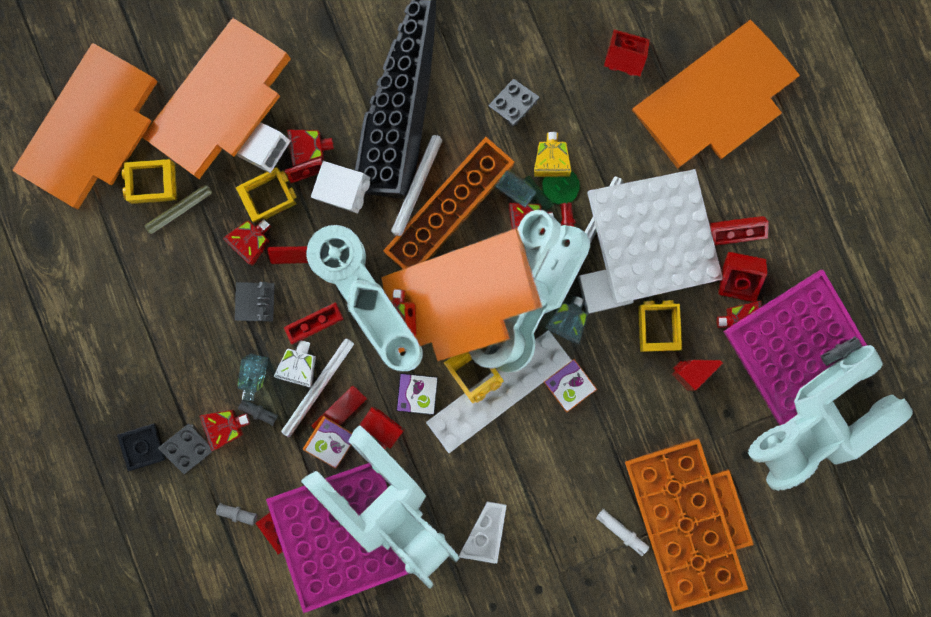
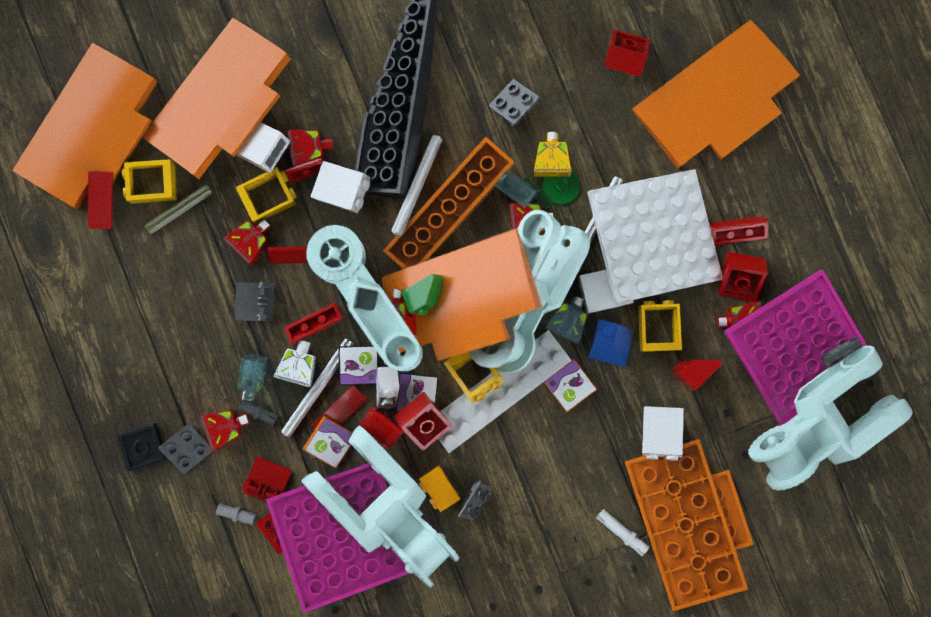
white wing [459,501,506,564] -> none
red pin [560,202,576,242] -> none
none -> red slope [88,170,113,229]
none -> red hinge [242,456,292,502]
none -> tile [338,345,378,385]
none -> white slope [376,367,399,409]
none -> red slope [394,392,453,451]
none -> green slope [401,274,444,316]
none -> light orange brick [419,465,460,512]
none -> dark grey hinge [458,480,492,521]
none -> blue slope [588,320,635,367]
none -> white brick [642,406,683,461]

